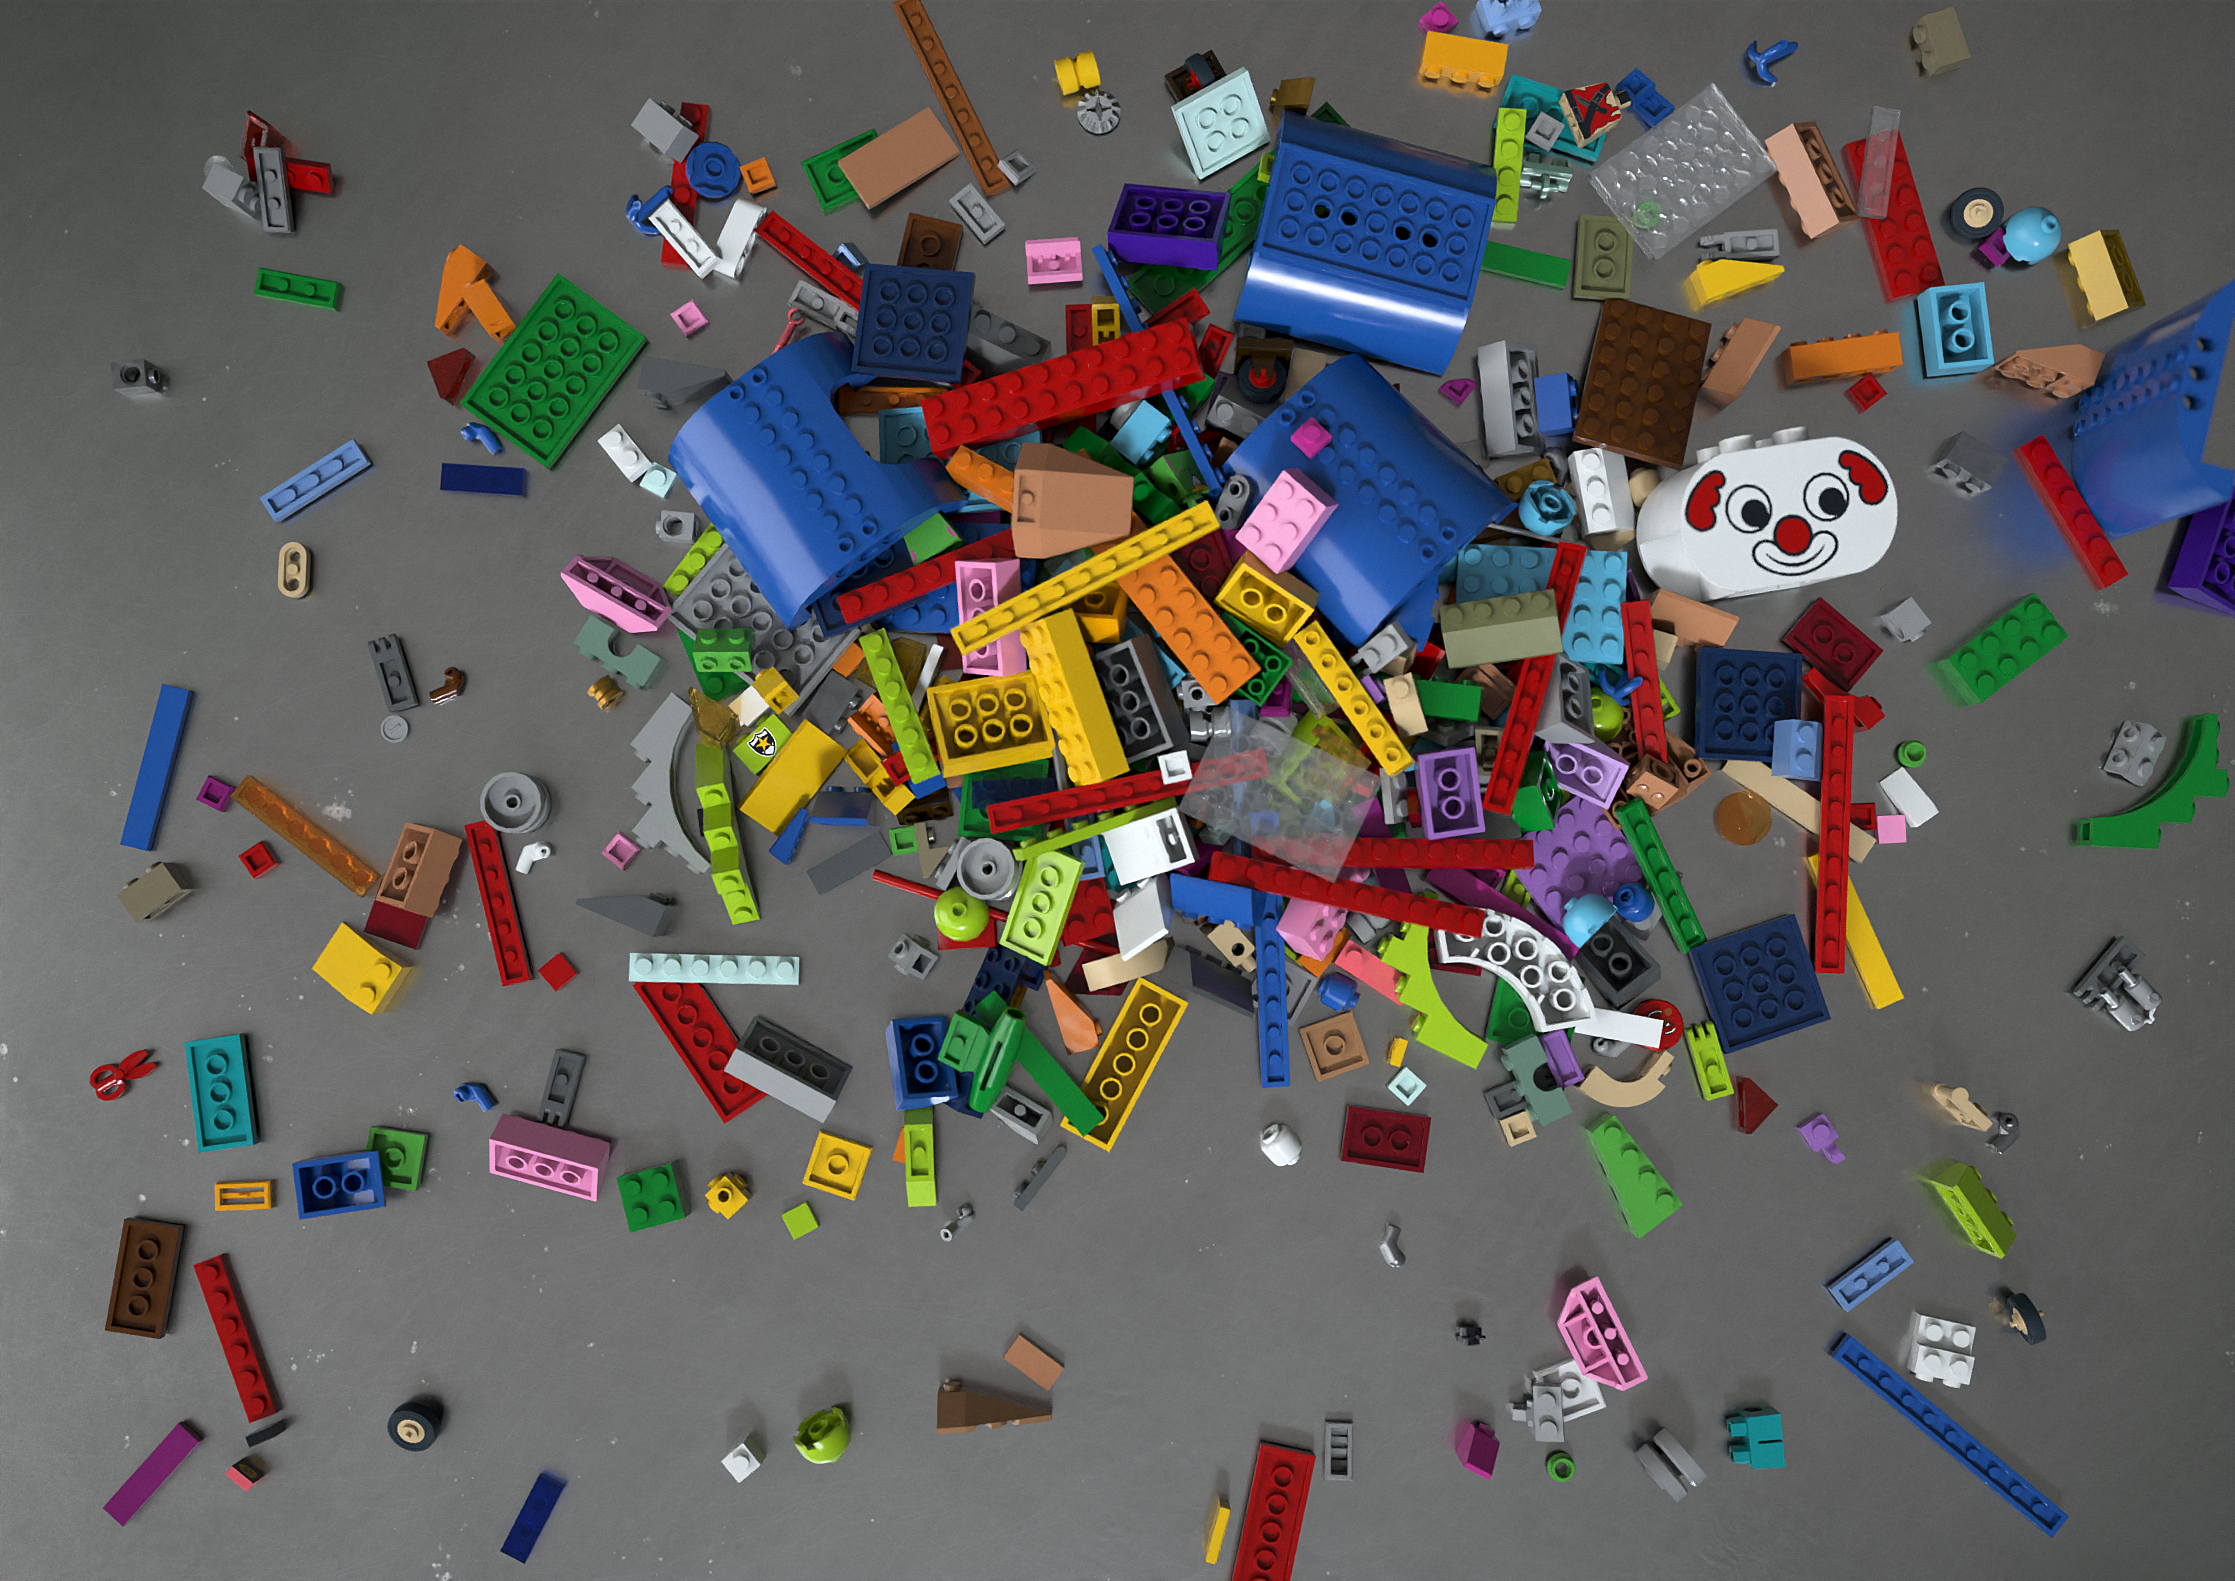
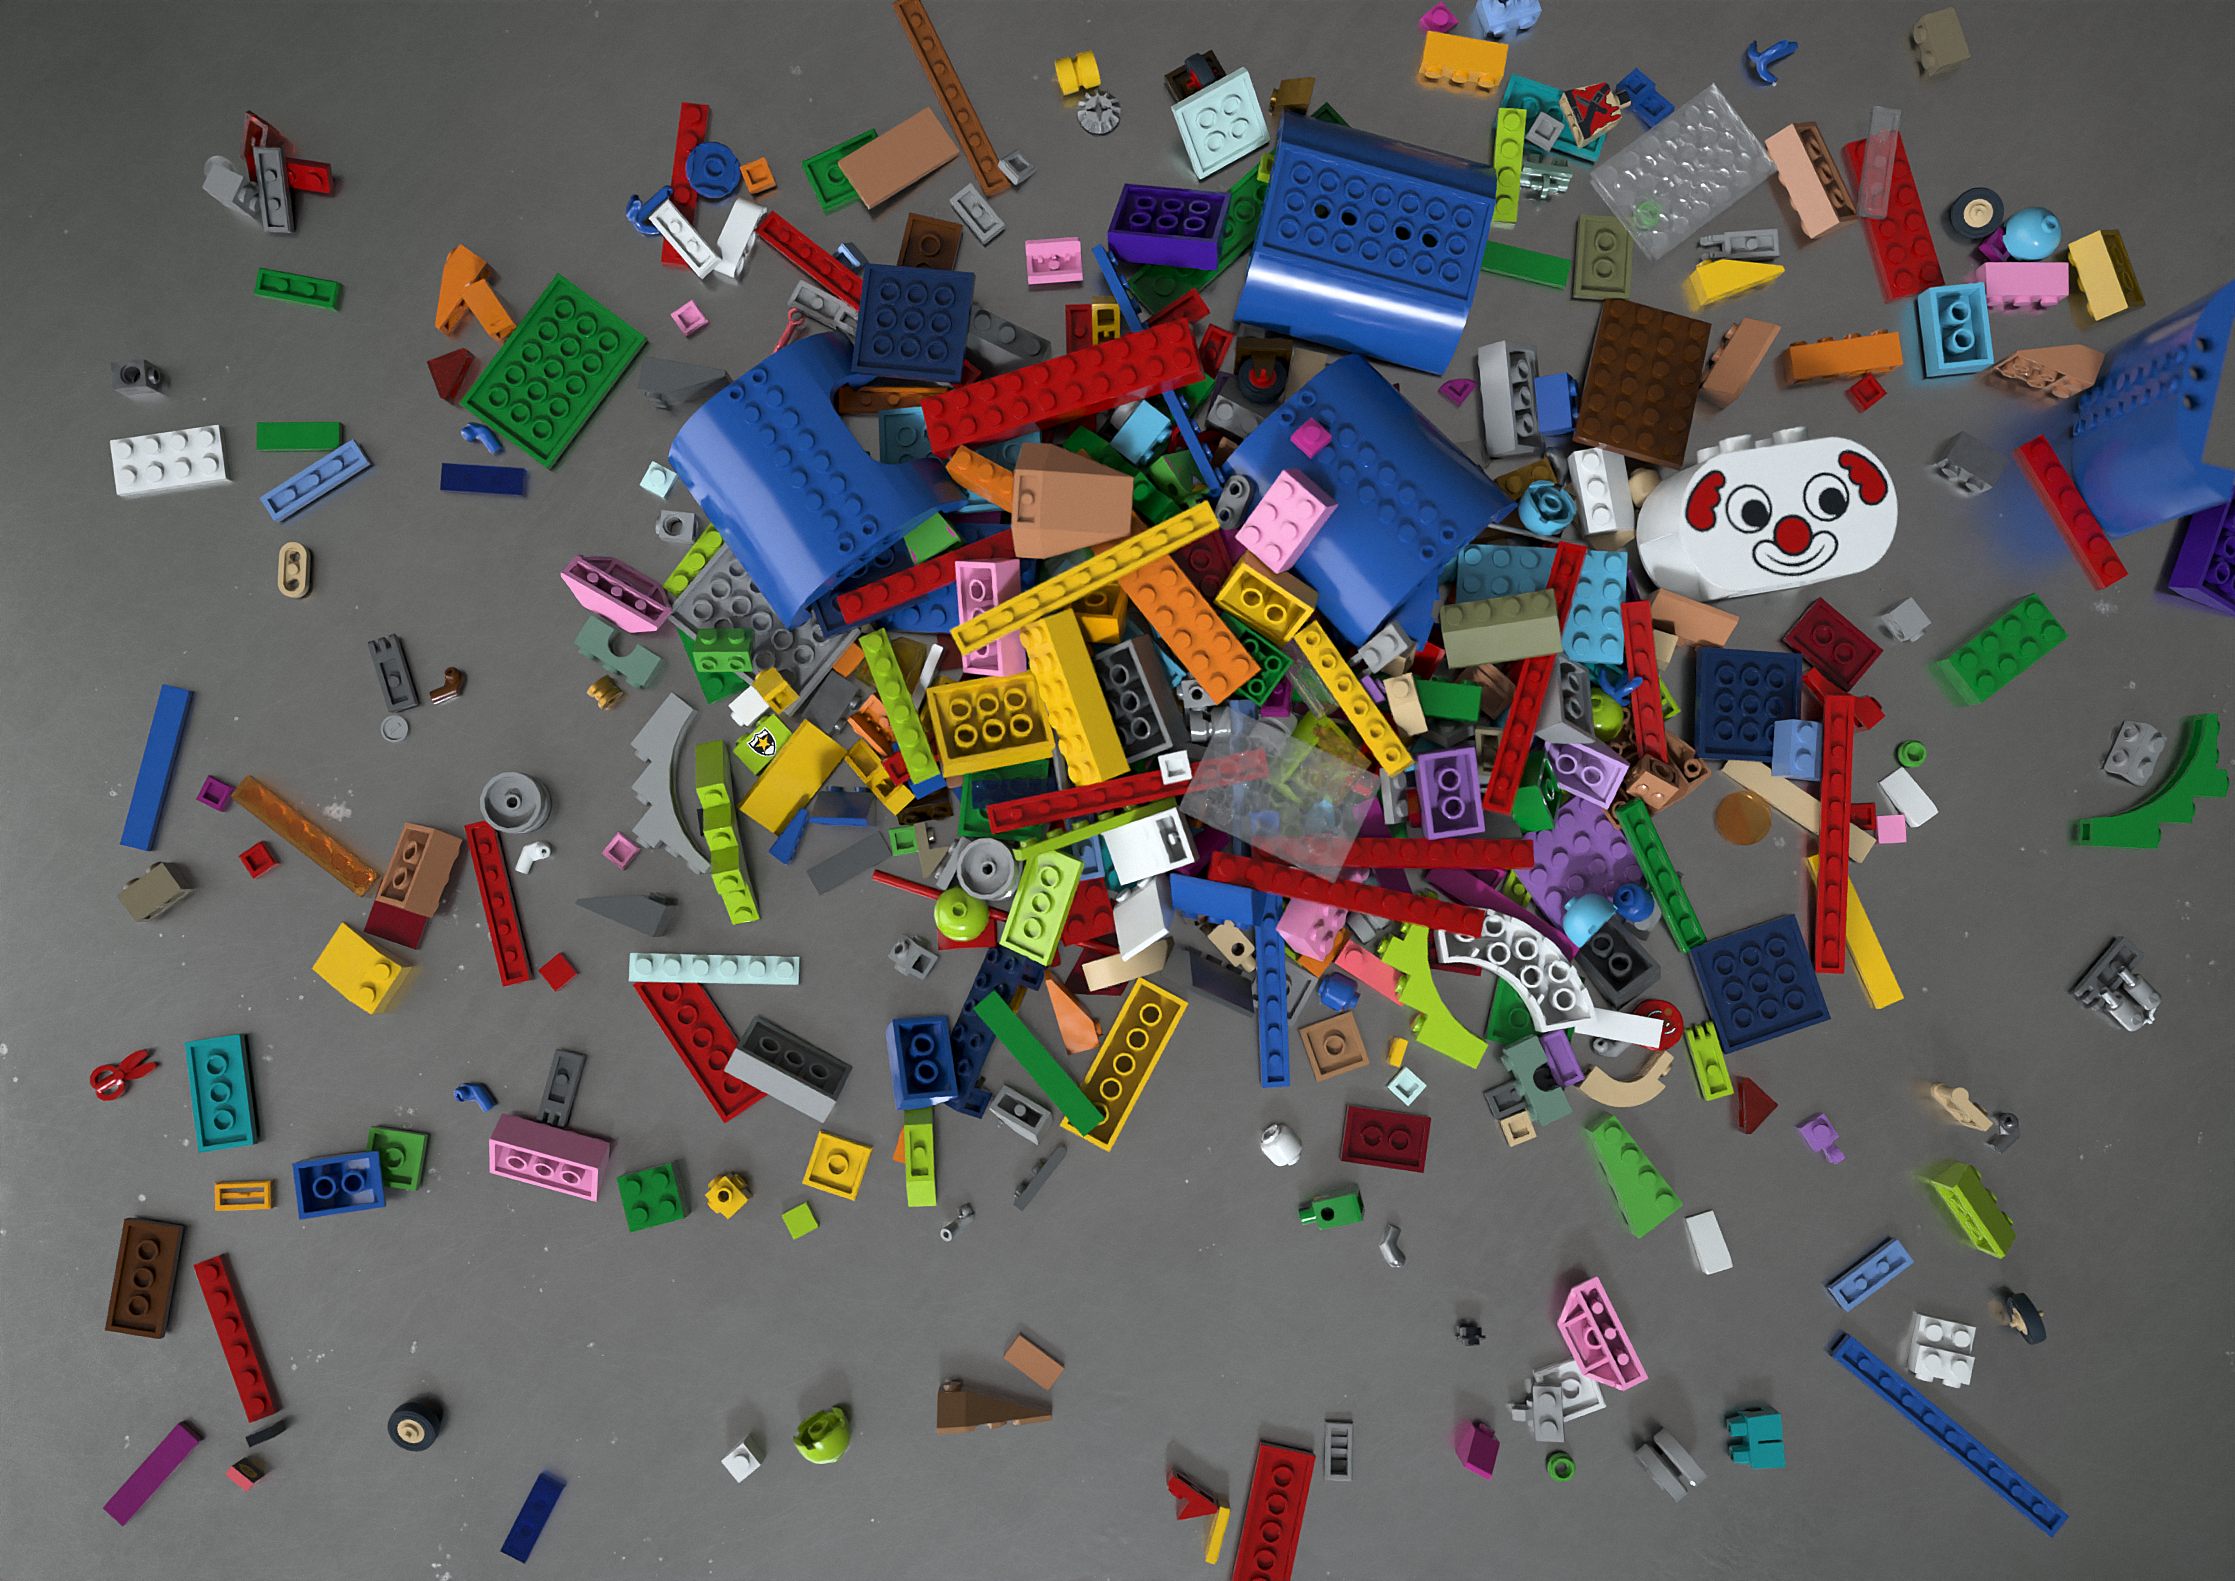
white plate [598,423,653,482] -> none
light grey brick [631,98,699,163] -> none
clear yellow slope [688,687,741,750] -> none
green plate [938,1007,1026,1113] -> none
light aqua plate [1198,816,1239,846] -> none
none -> white plate [110,425,230,496]
none -> green tile [257,422,342,451]
none -> red slope [1166,1468,1219,1520]
none -> green torso [1299,1184,1365,1230]
none -> white slope [1685,1210,1733,1275]
none -> bright pink brick [1975,262,2069,306]

